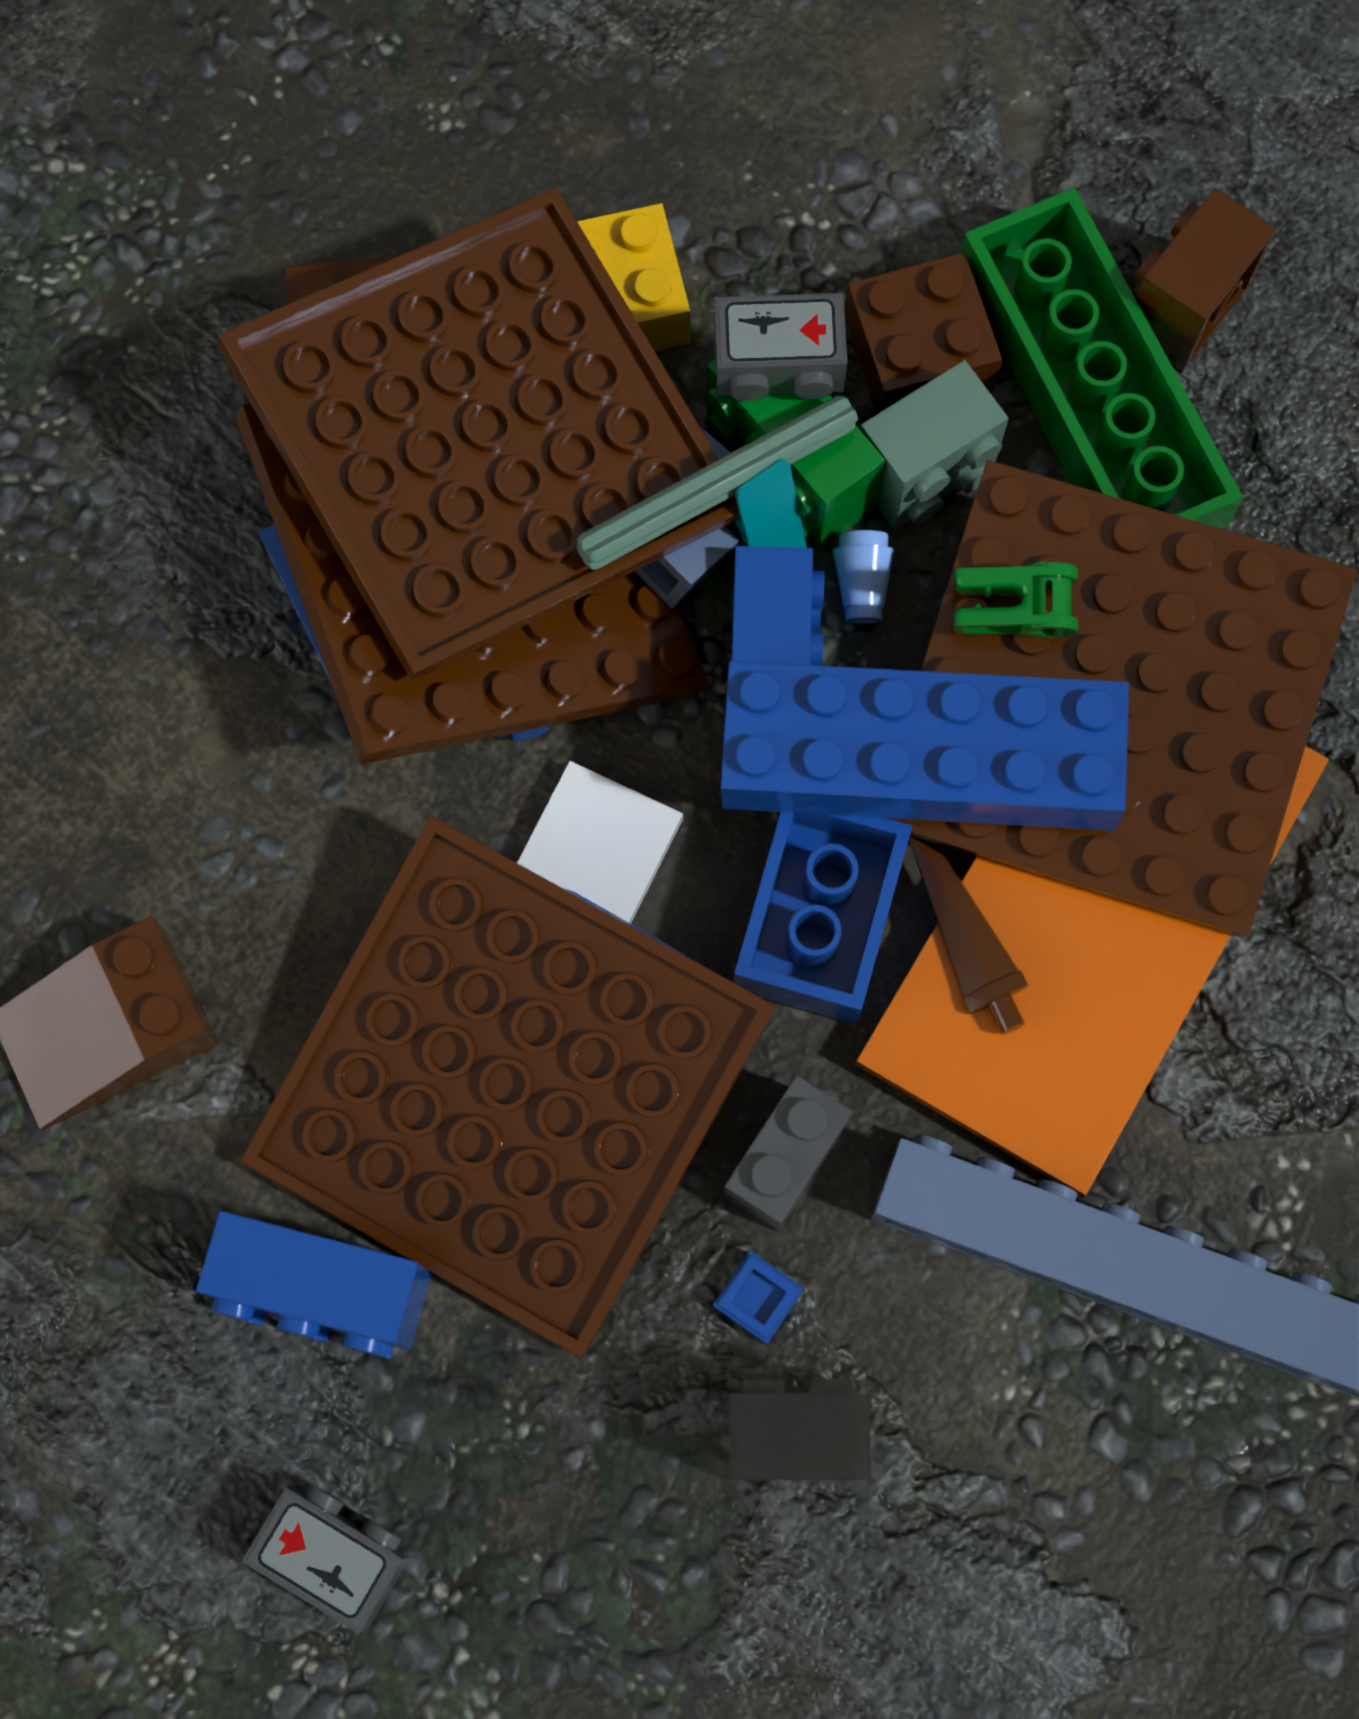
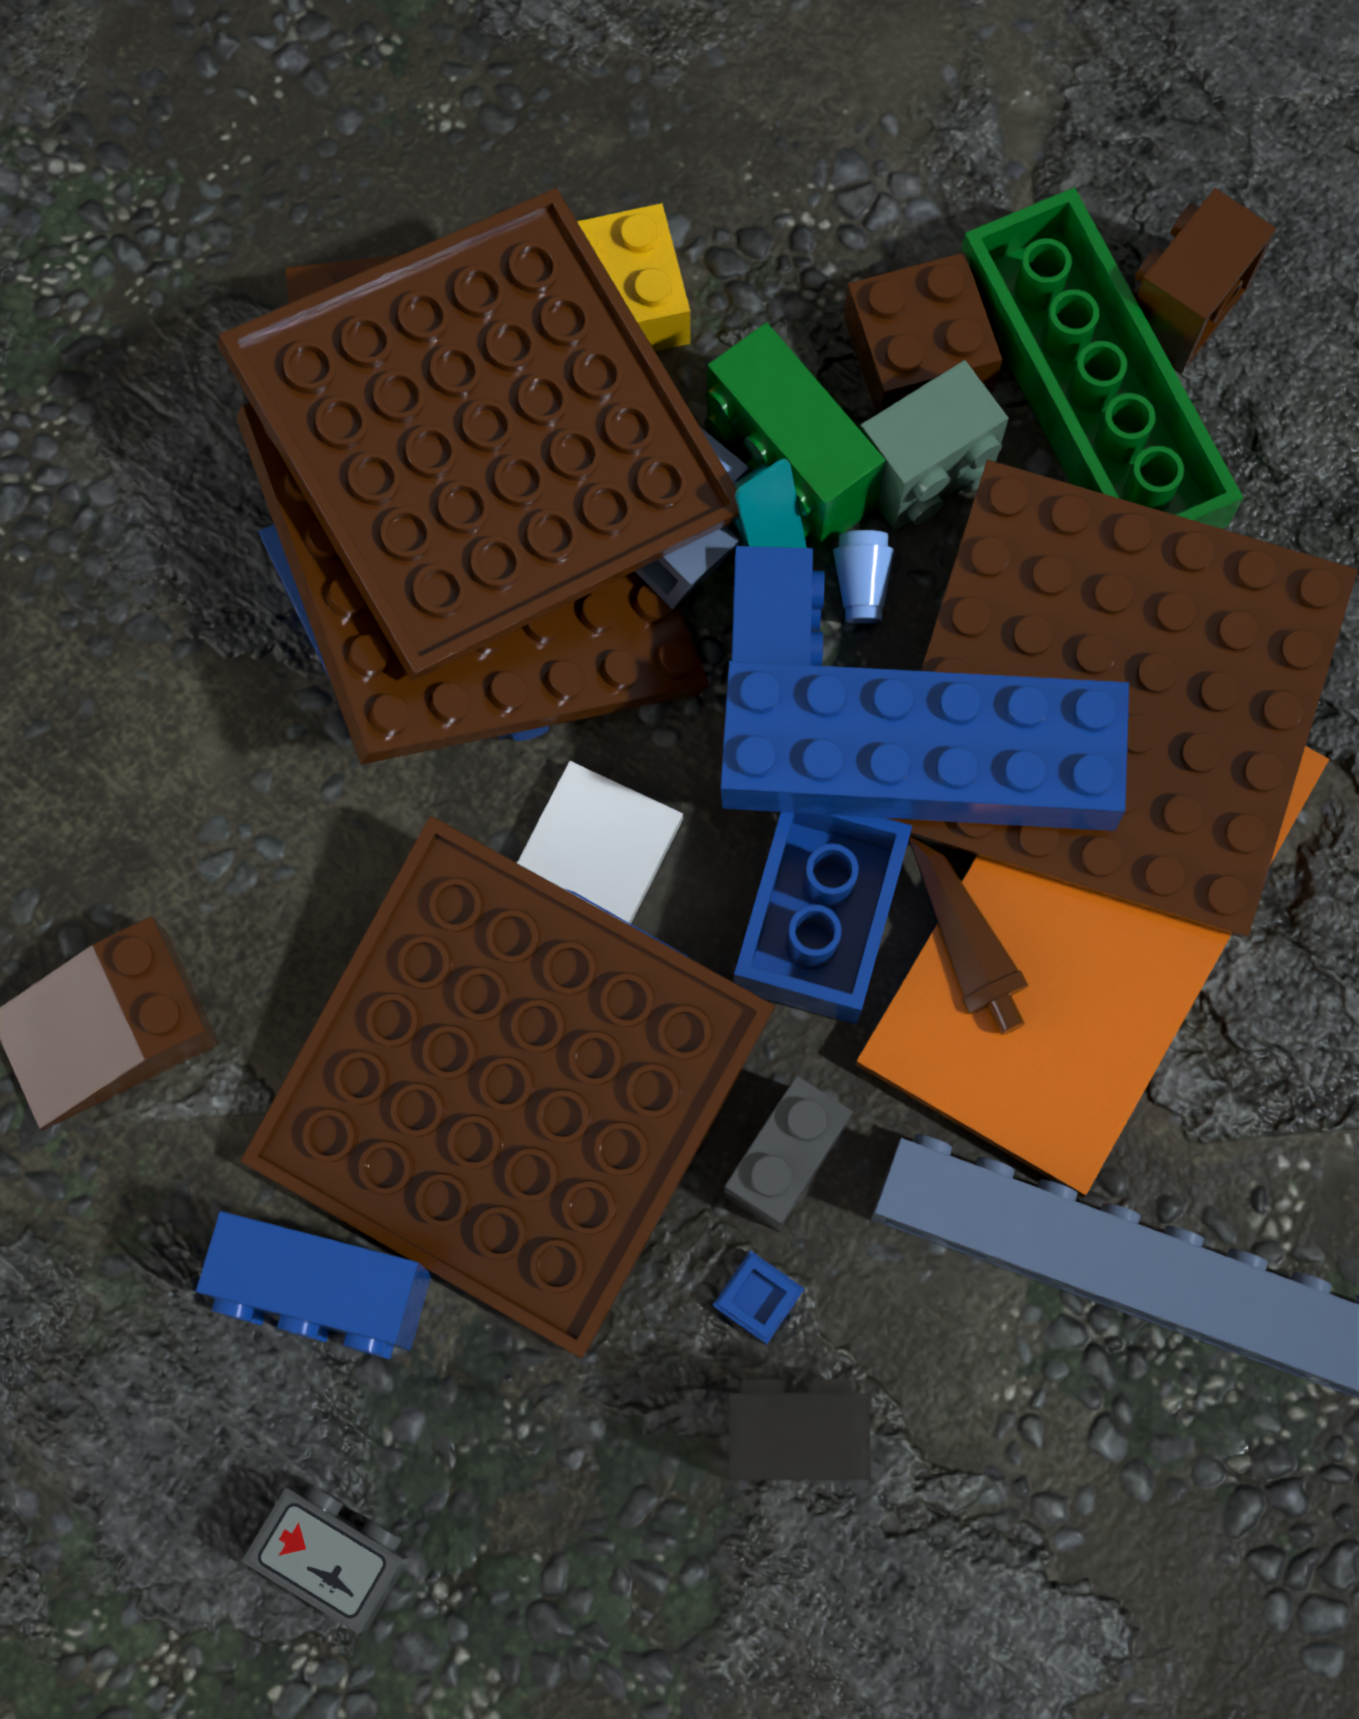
sand green axle [576,396,858,570] -> none
brick [714,293,847,401] -> none
green piece [953,562,1078,638] -> none

